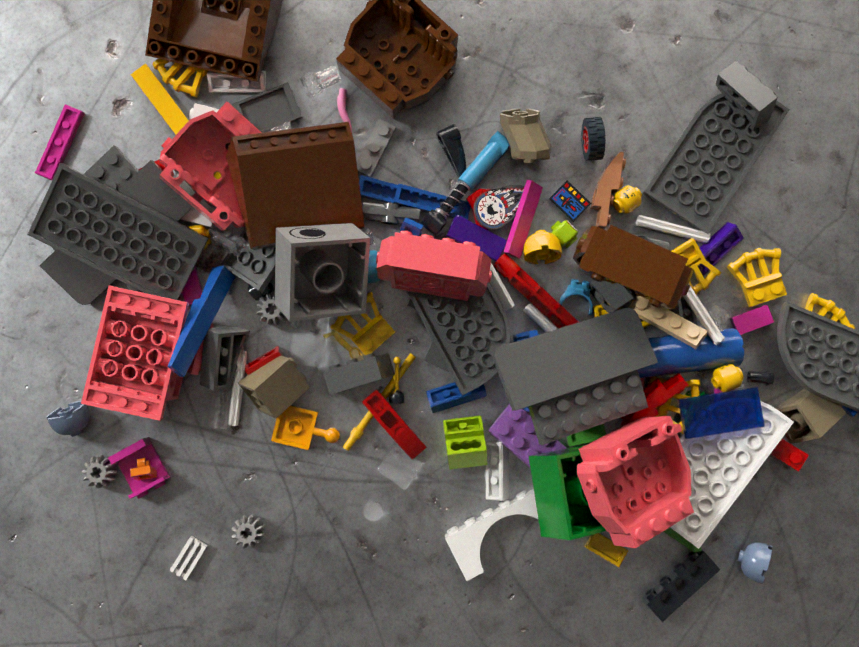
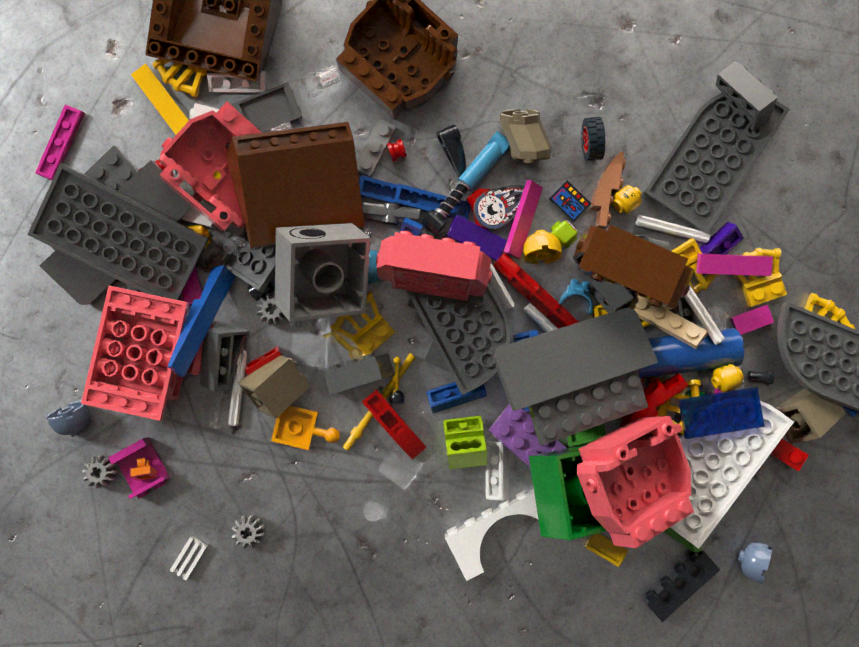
bright pink animal [337,88,352,132] -> none
none -> red wheel [387,139,407,162]
none -> dark pink tile [696,254,773,276]

